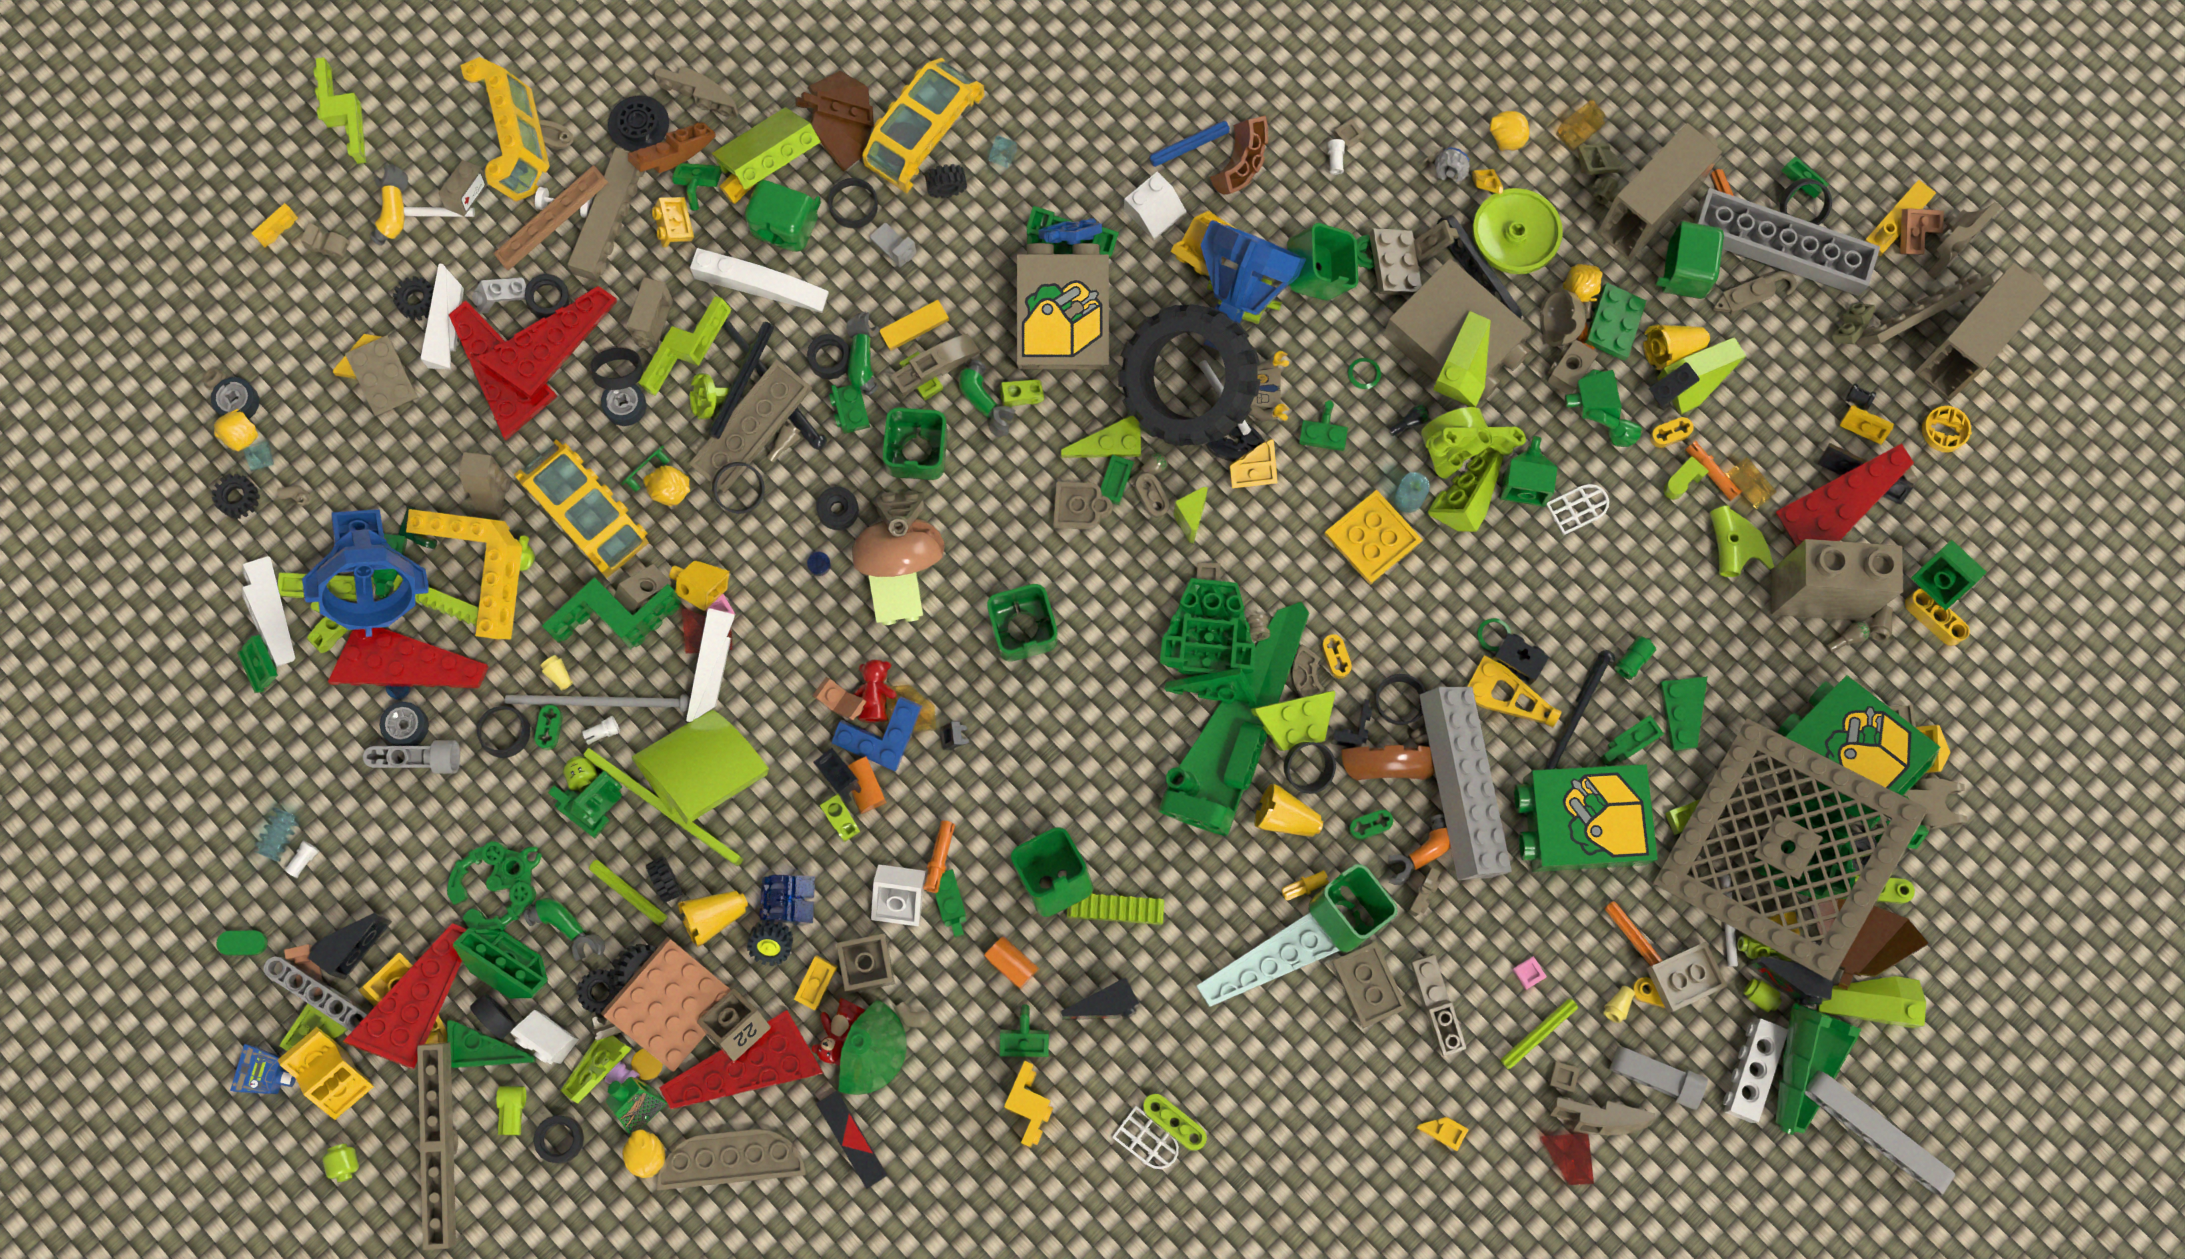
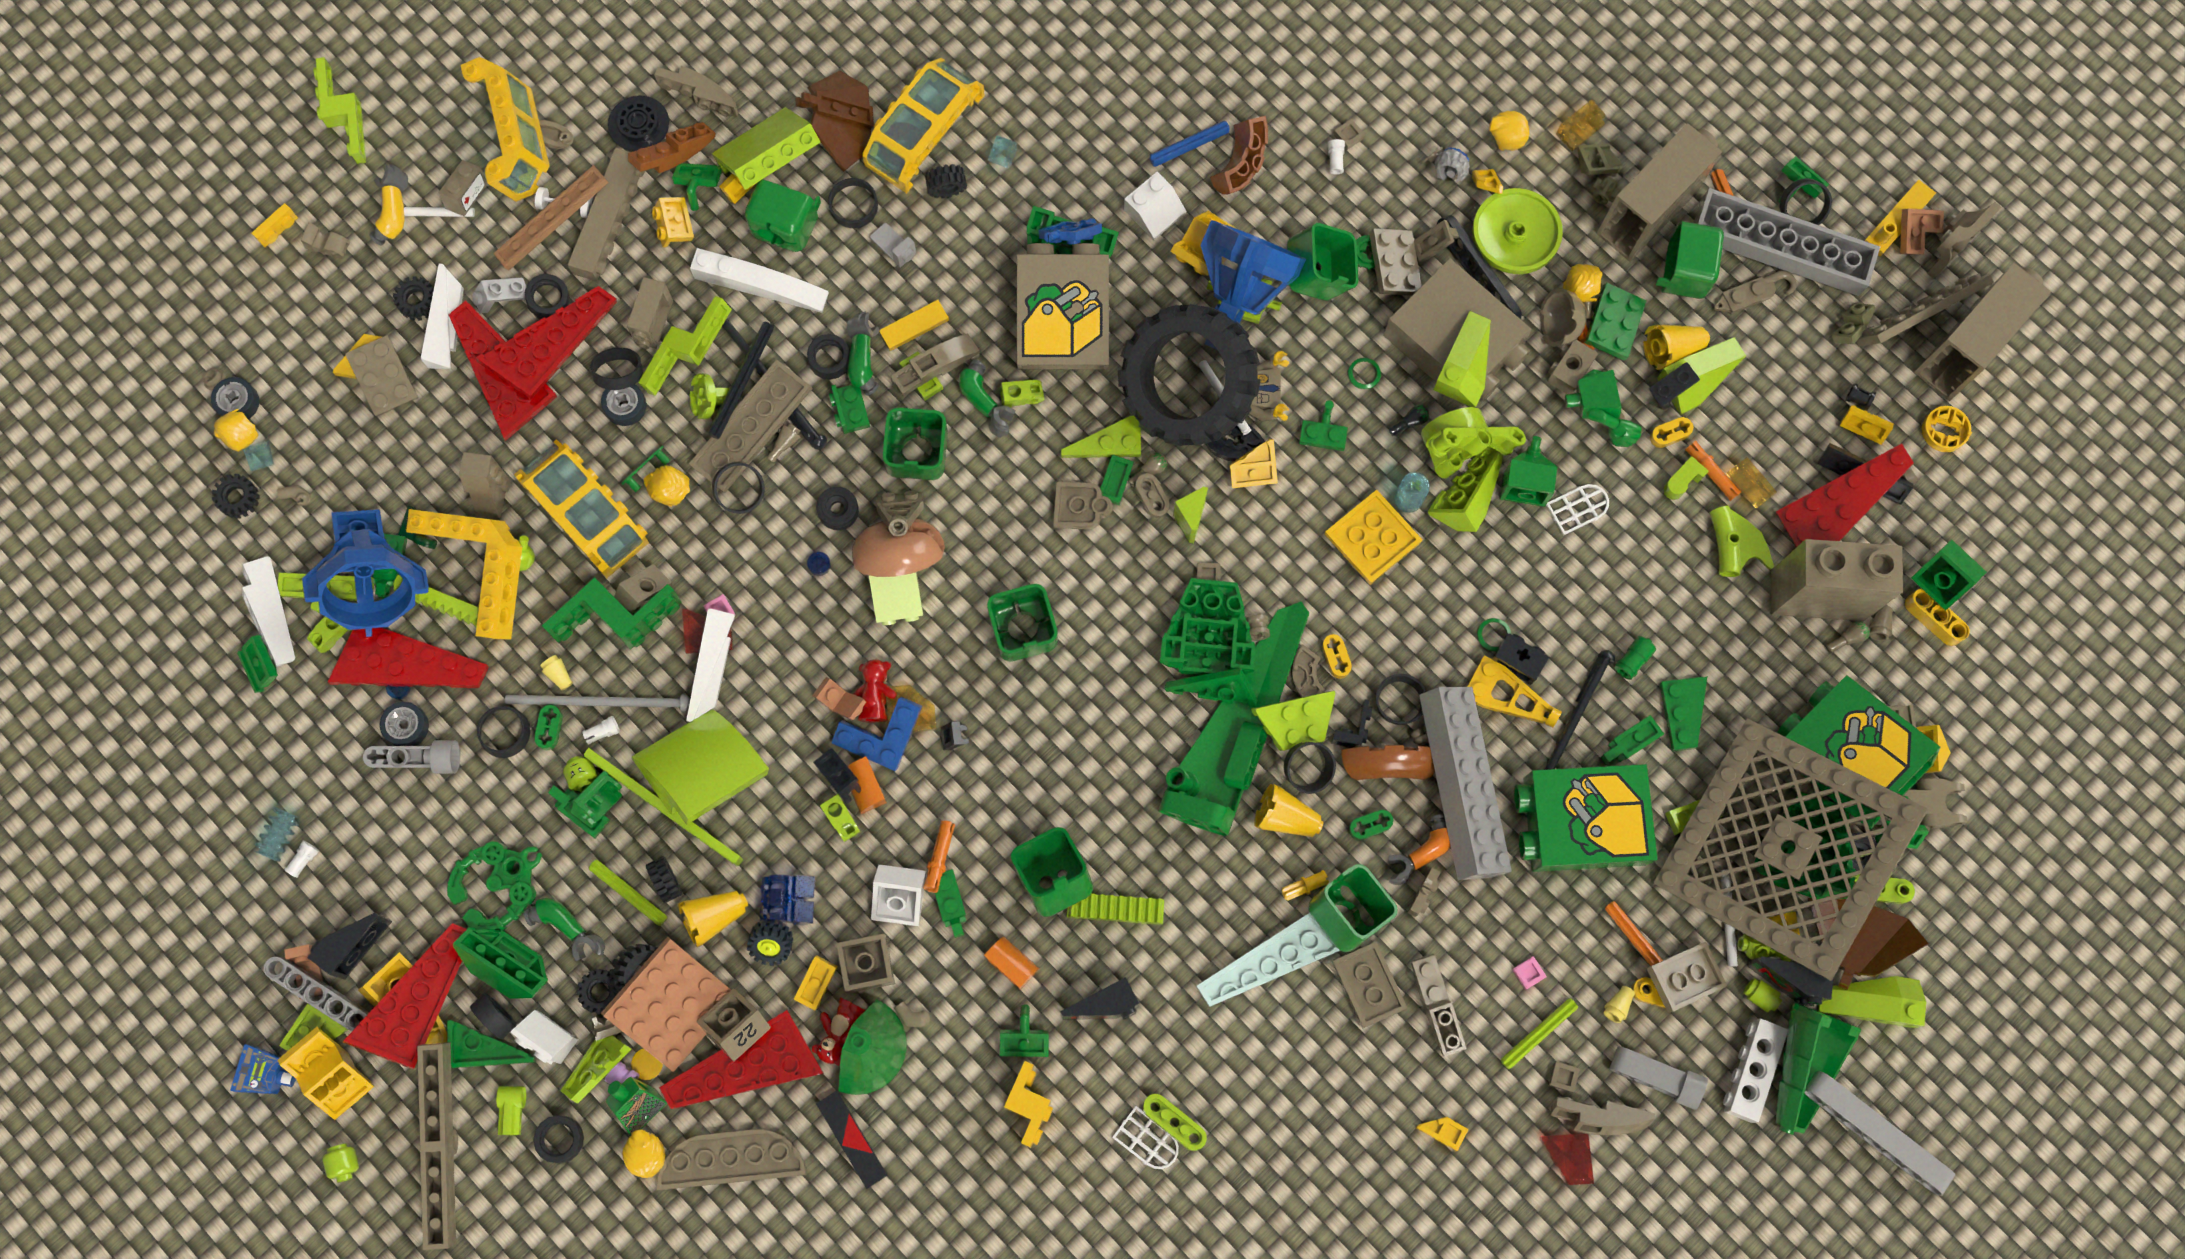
green tile [216,930,268,956] -> none
yellow torso [669,561,730,611] -> none

